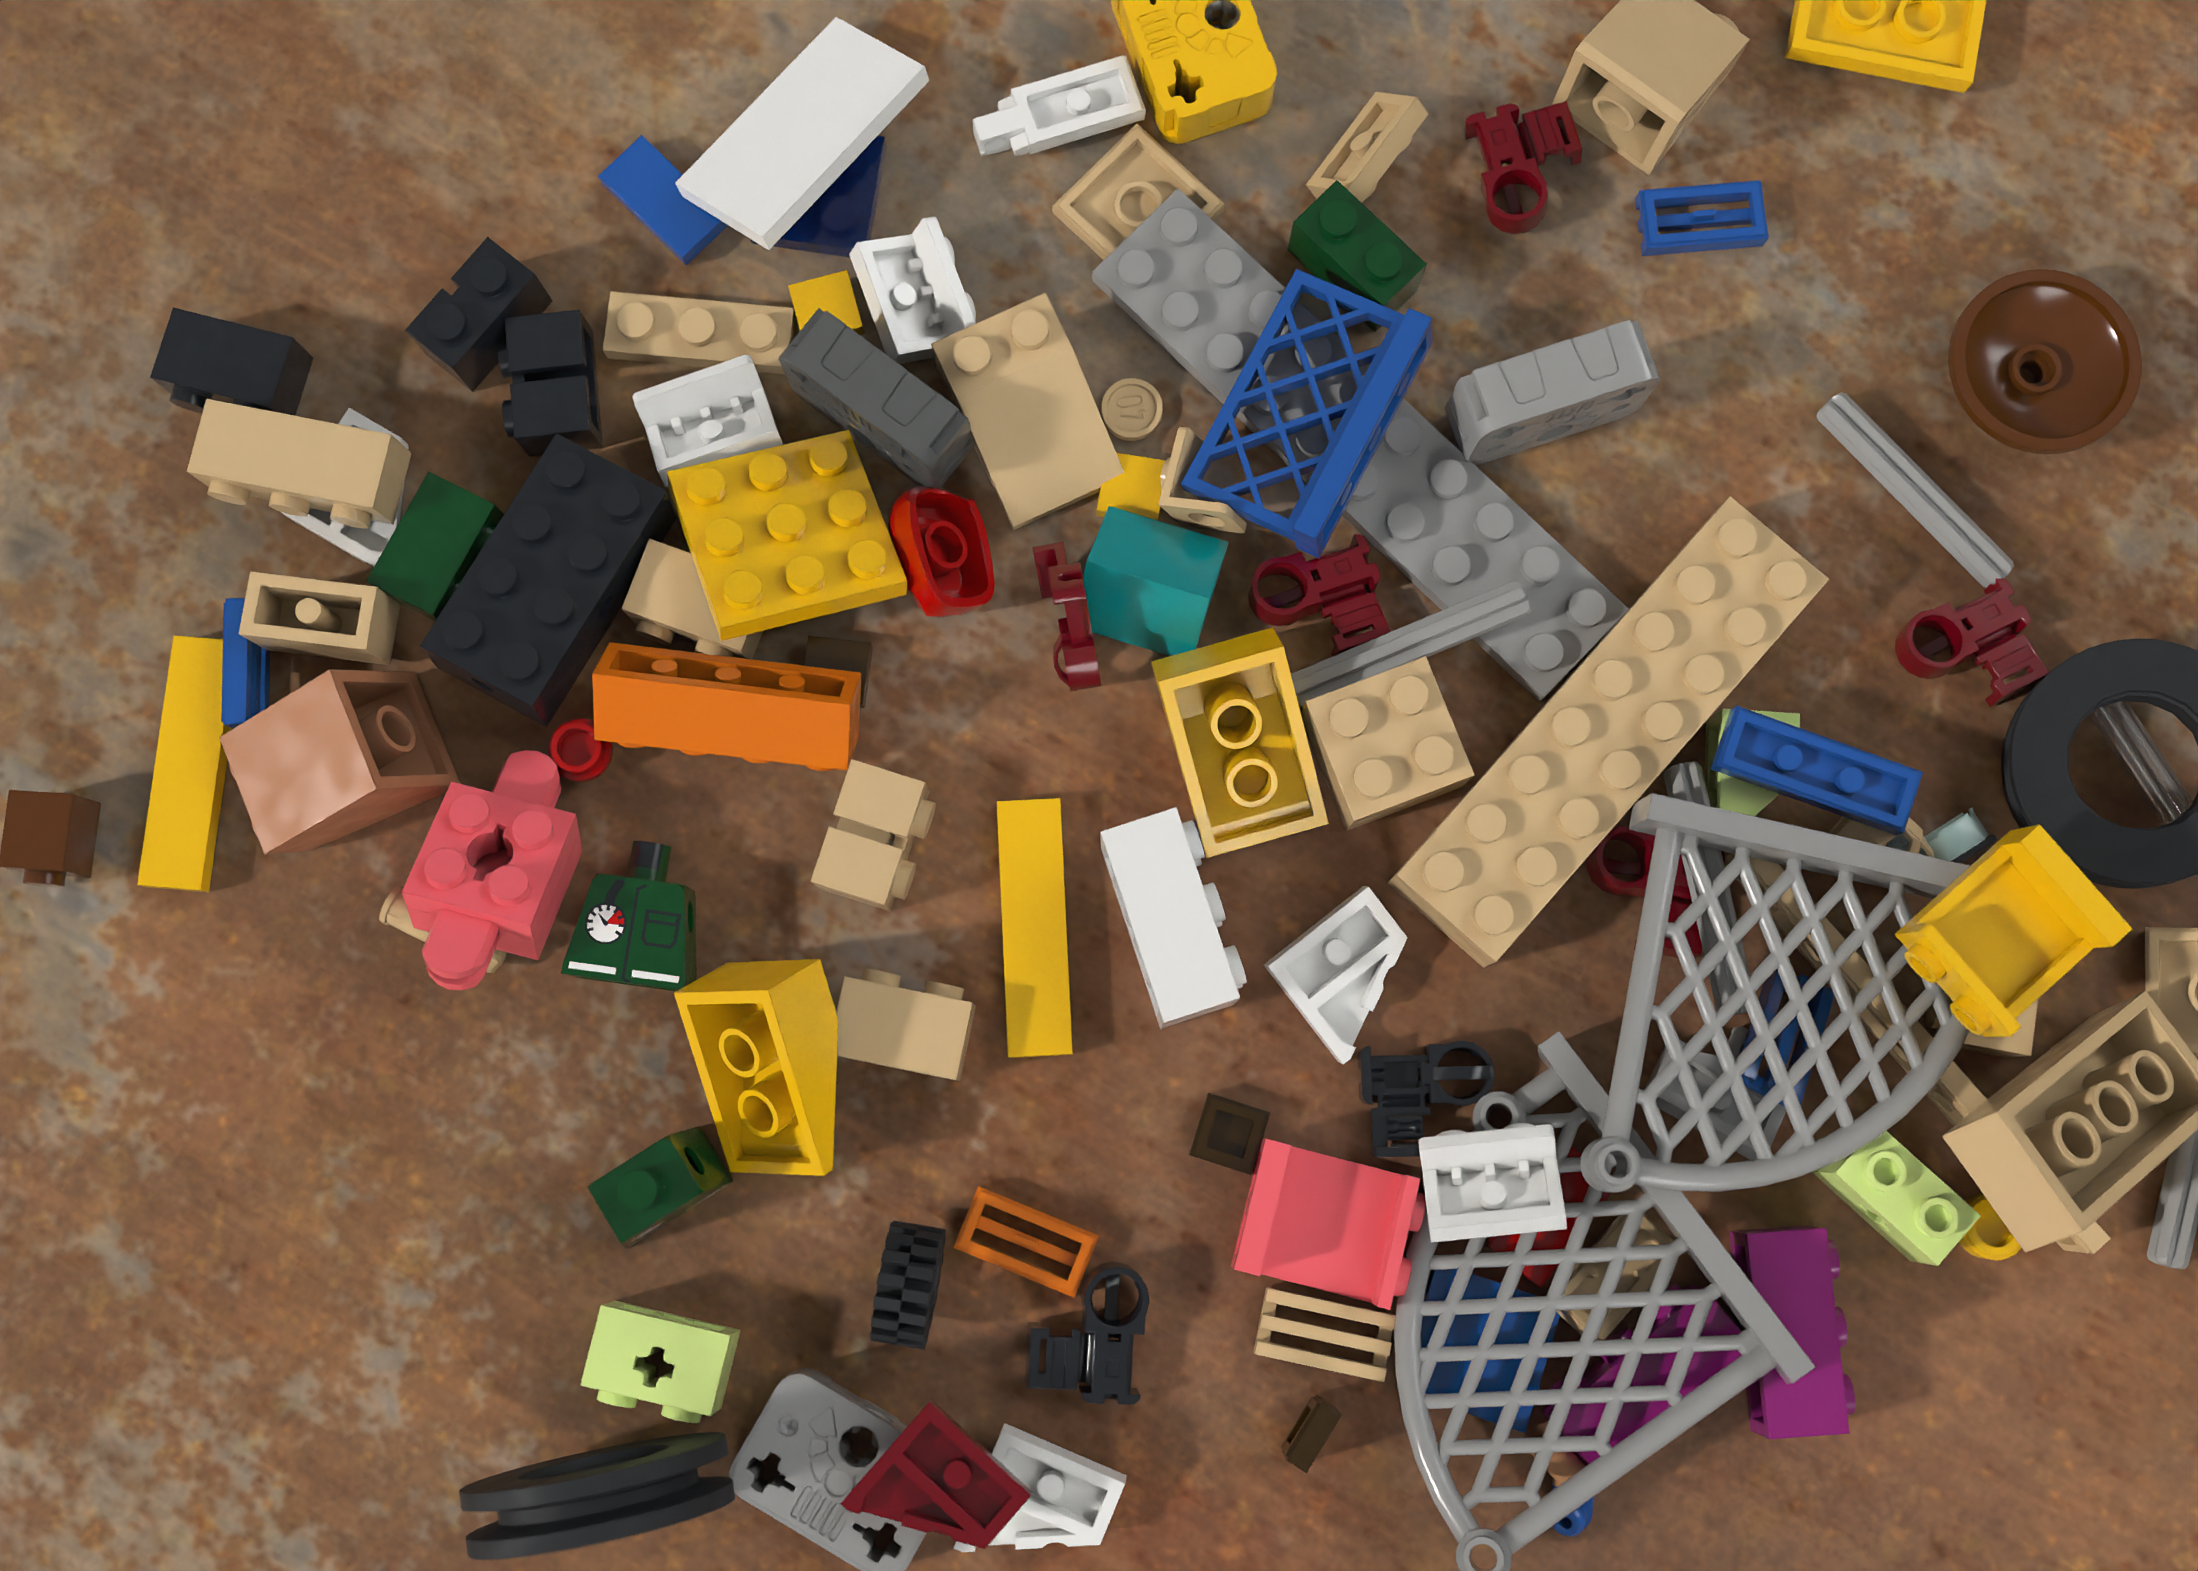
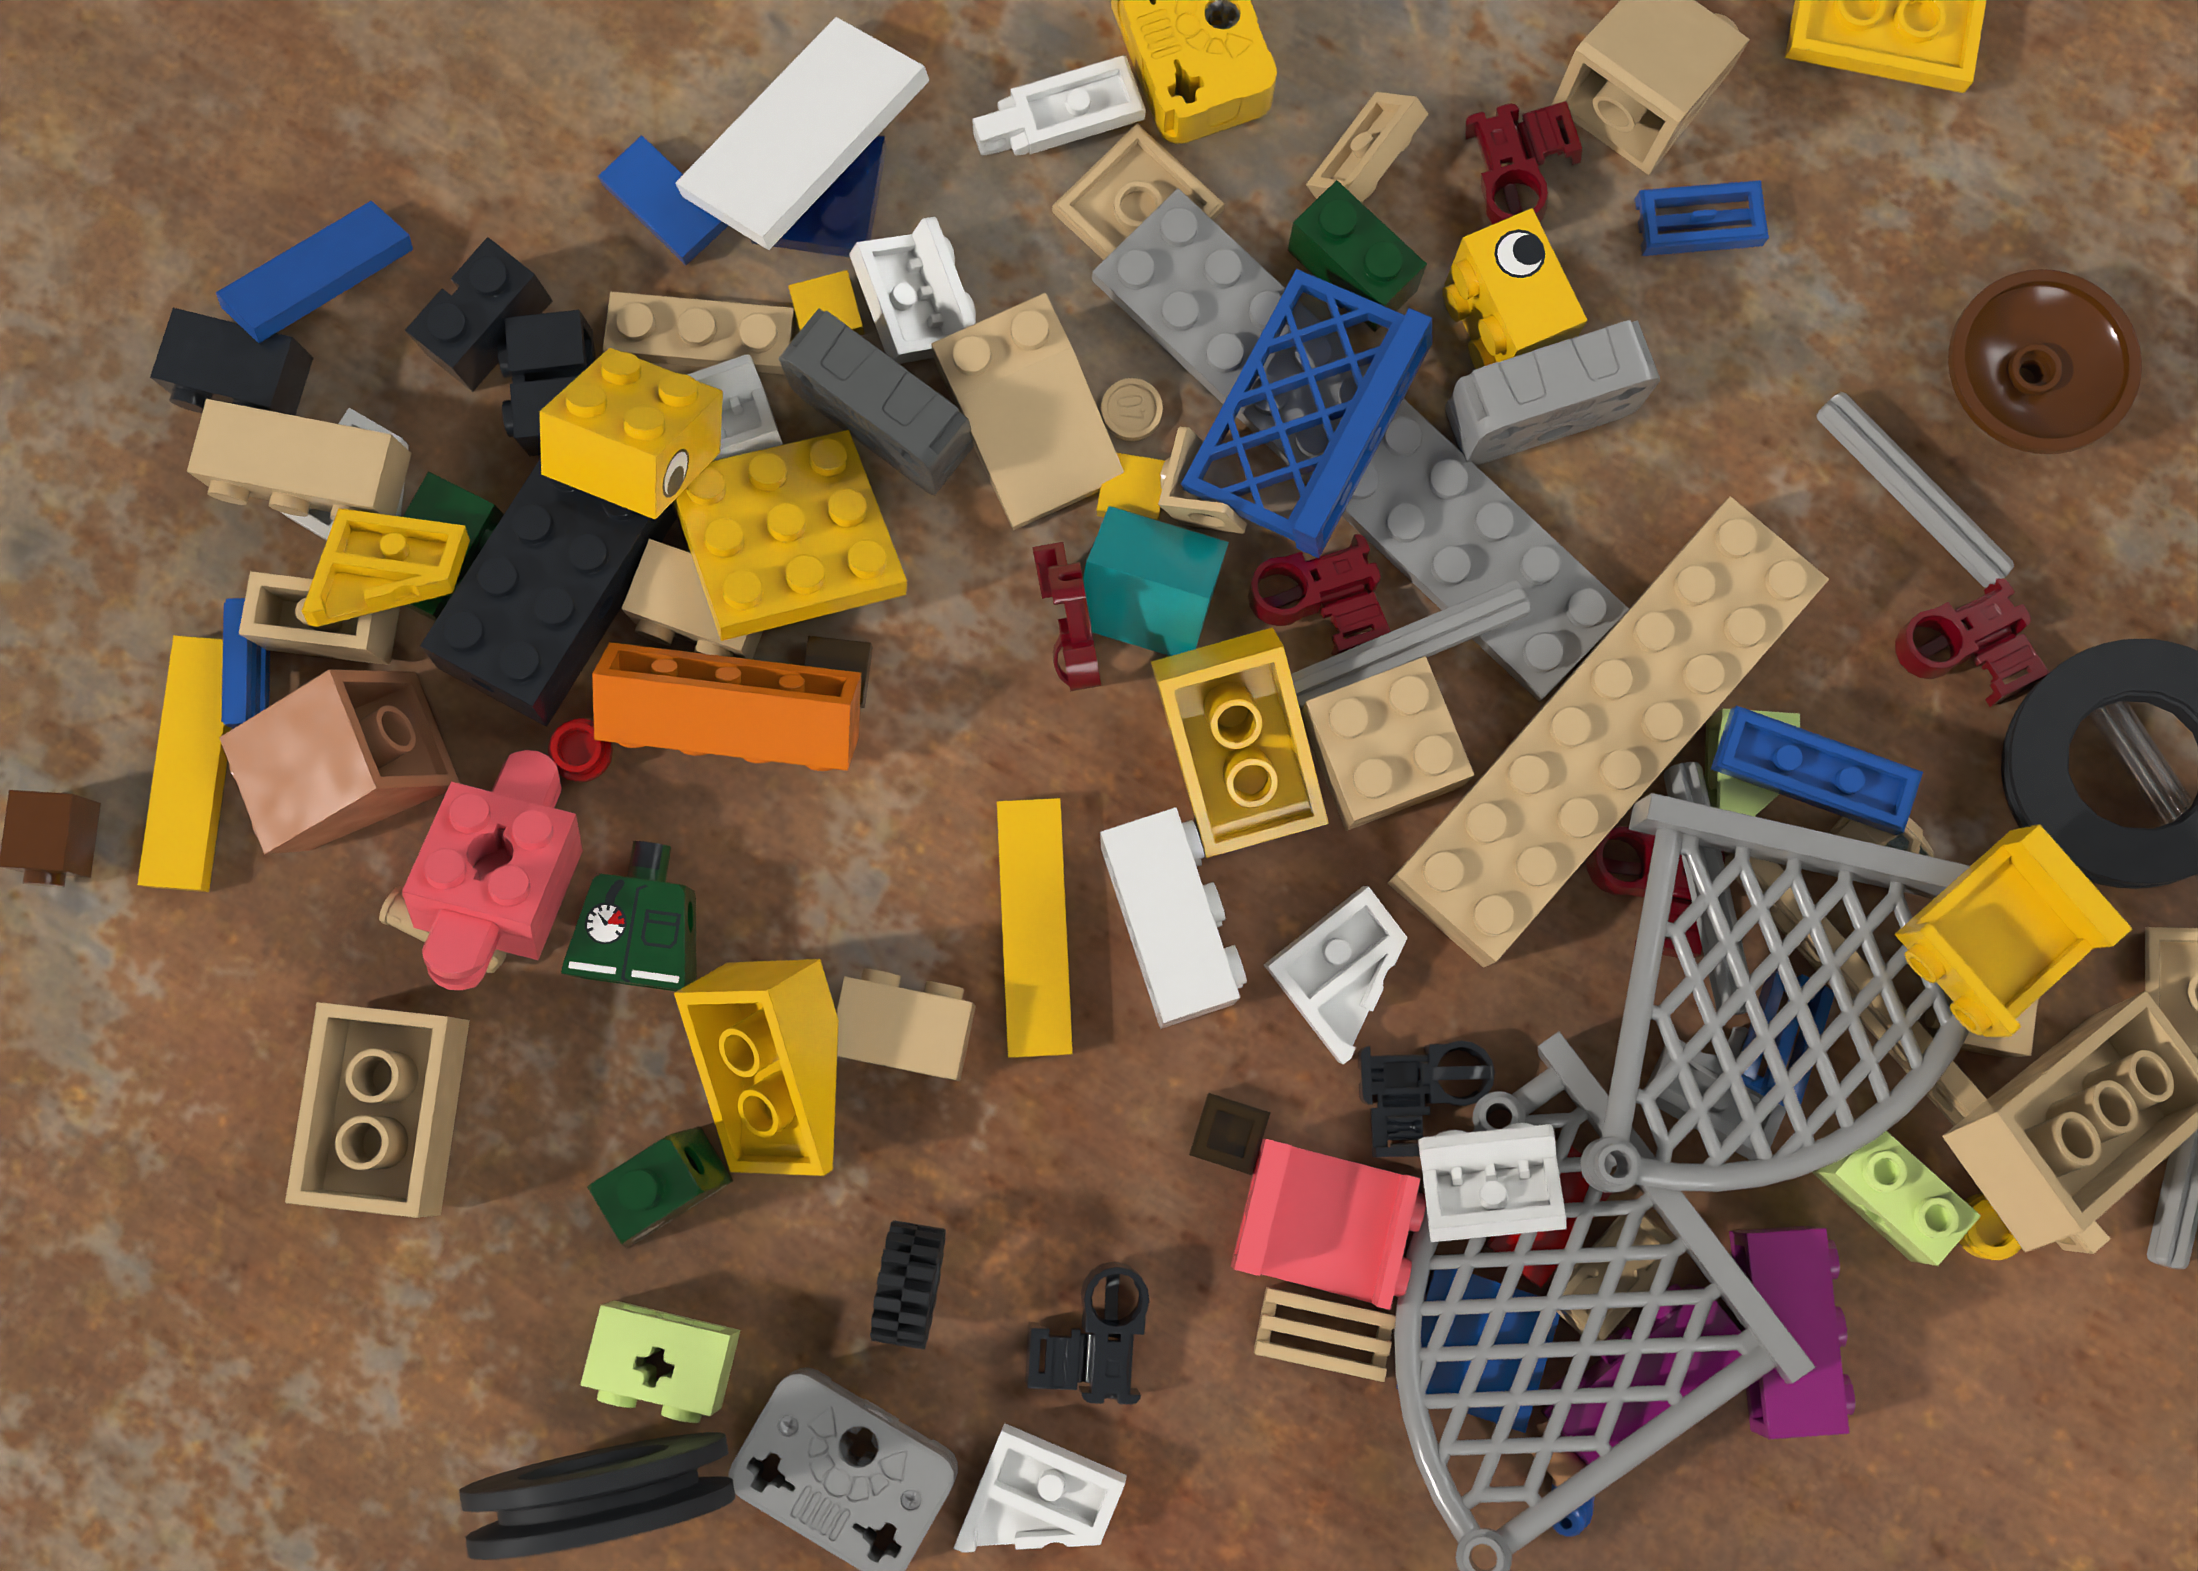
tan piece [810,759,936,911] -> none
dark red wing [840,1399,1032,1549] -> none
red piece [888,486,995,618] -> none
orange tile [953,1186,1099,1298] -> none
dark brown tile [1281,1394,1342,1473] -> none
light aqua piece [1924,808,1997,863] -> none
none -> blue tile [216,201,413,343]
none -> tan brick [285,1002,470,1218]
none -> yellow wing [302,508,470,627]
none -> yellow brick [540,348,723,519]
none -> yellow brick [1442,208,1588,369]

